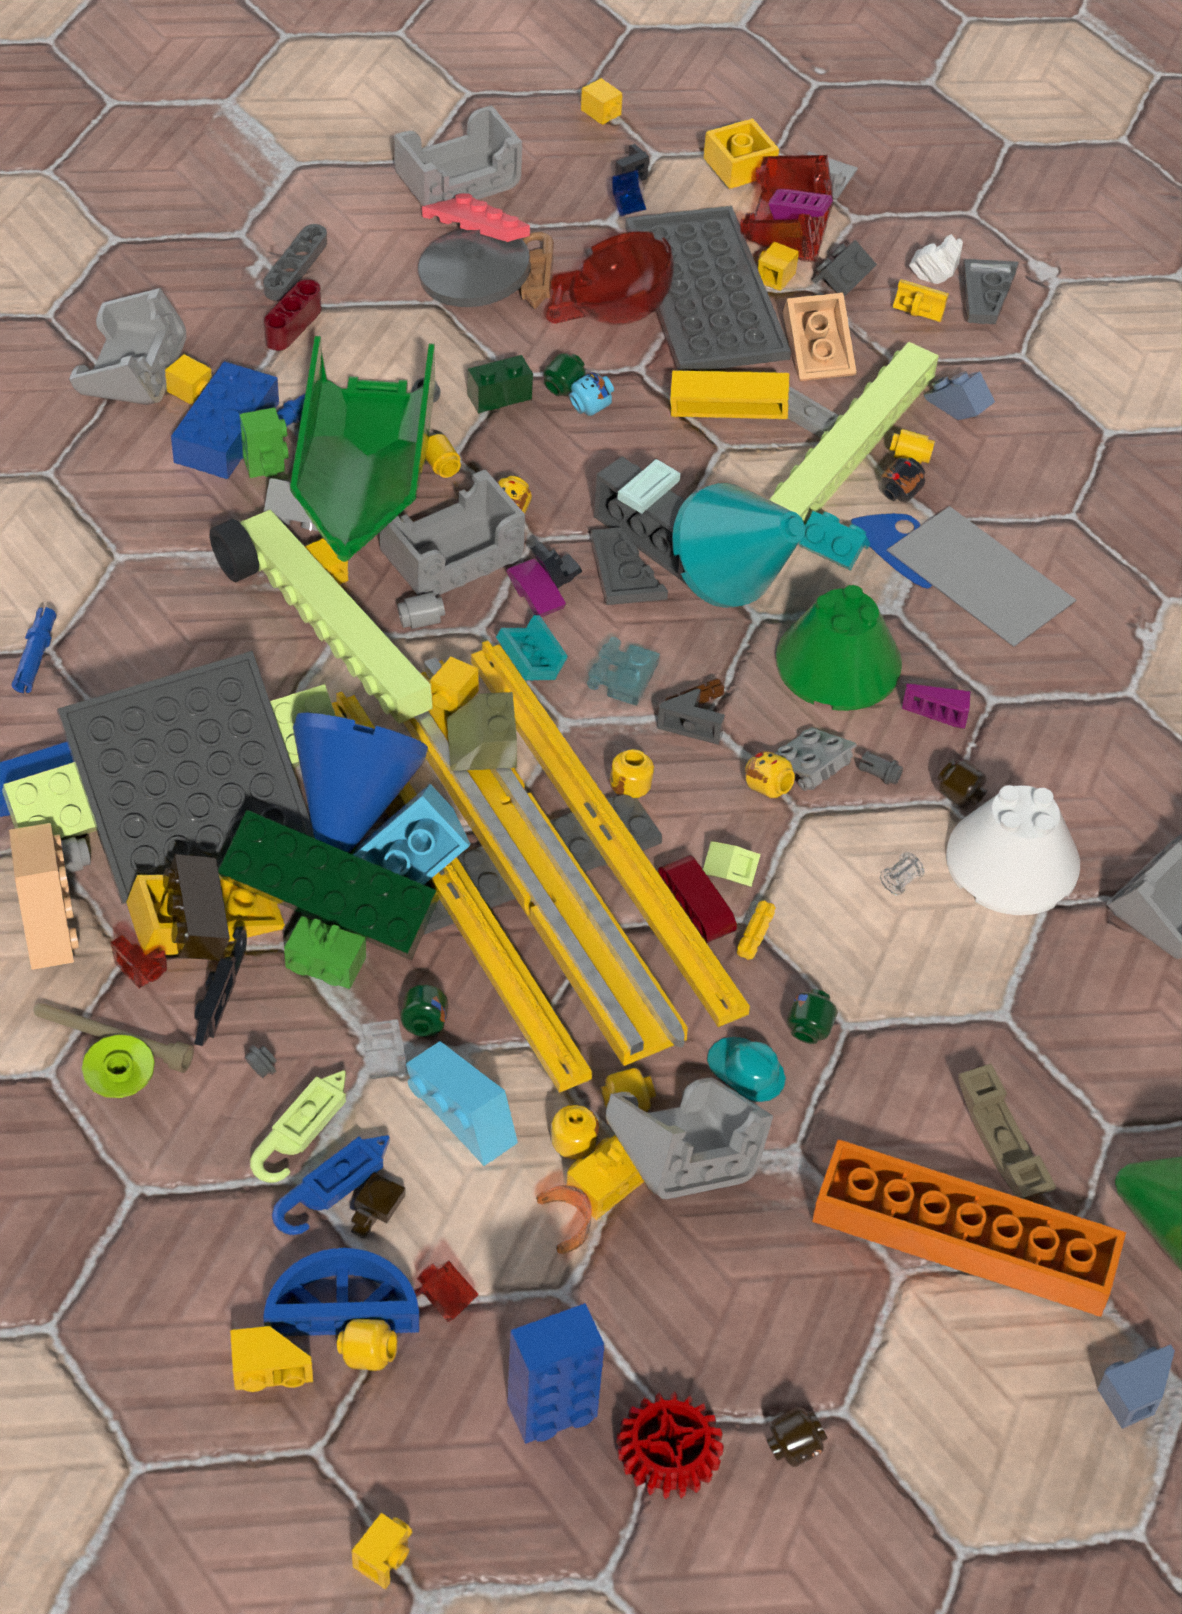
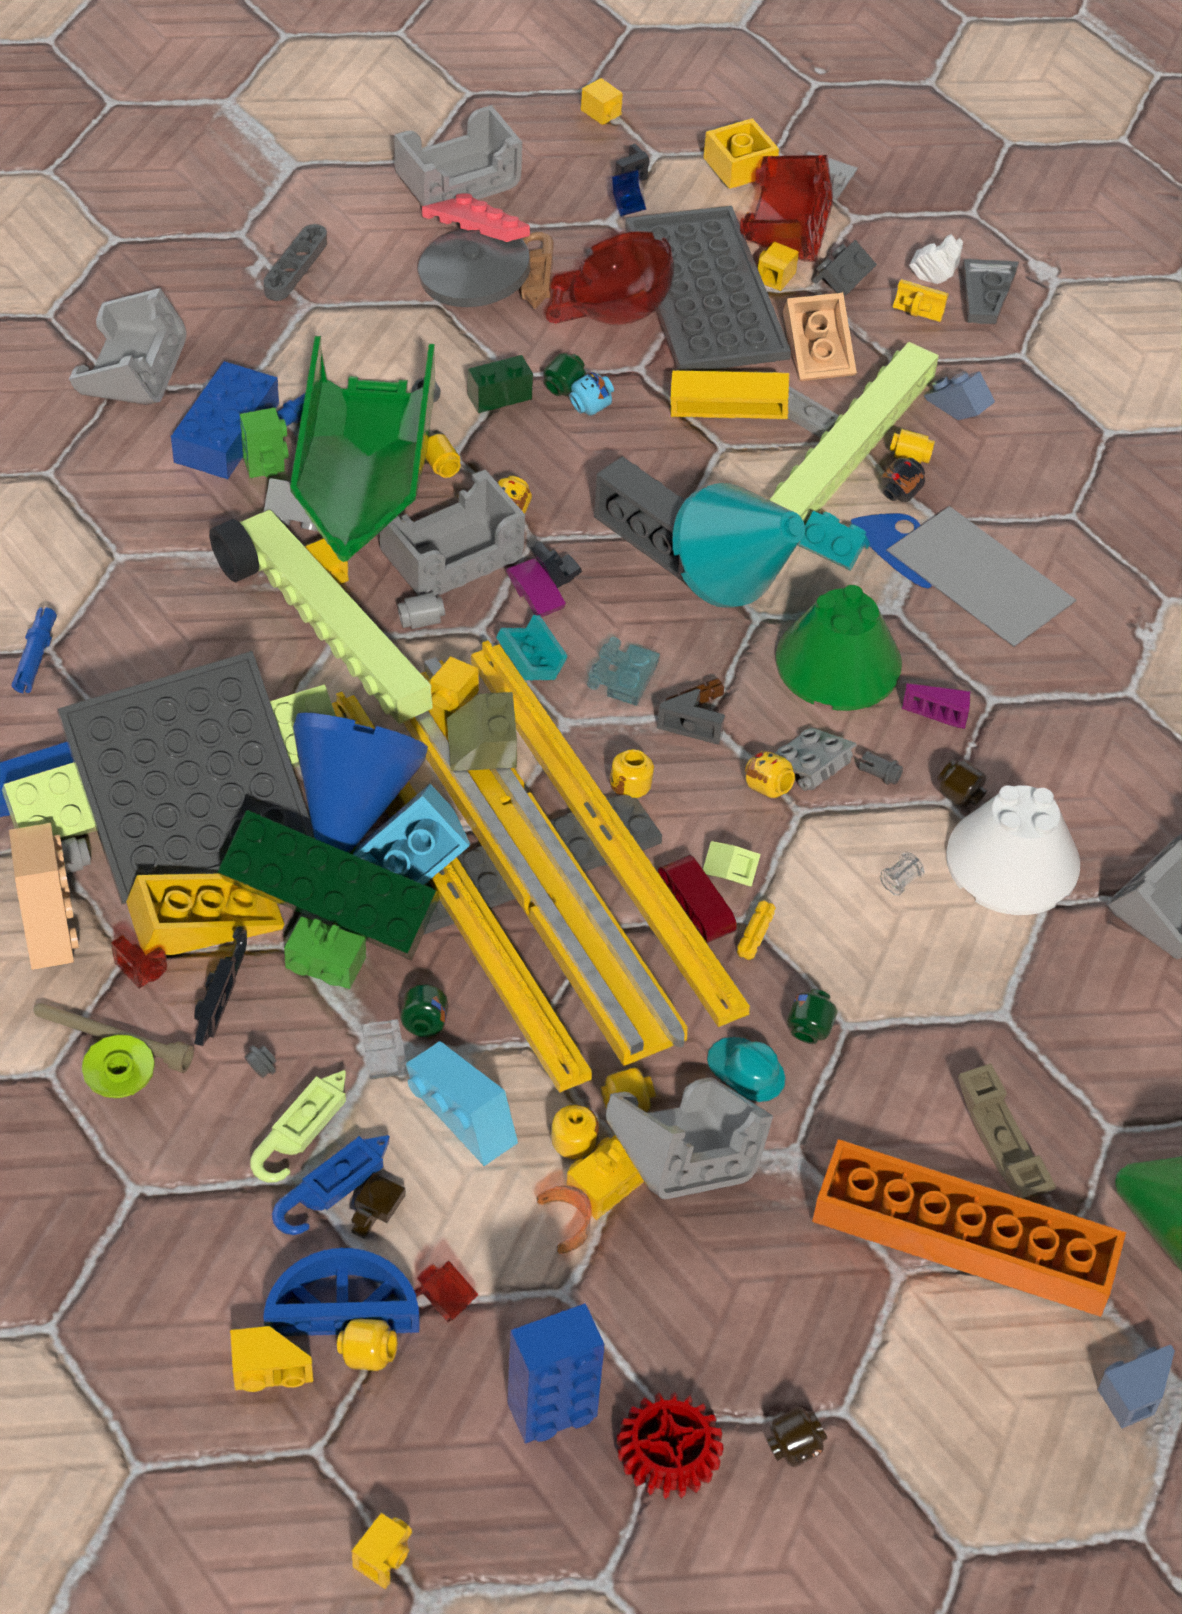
dark brown brick [163,854,230,961] -> none
yellow brick [165,354,212,406] -> none
dark red beam [264,279,322,351] -> none
dark grey wing [591,527,668,605] -> none
light aqua tile [617,459,680,514] -> none
magenta slope [769,189,833,221] -> none

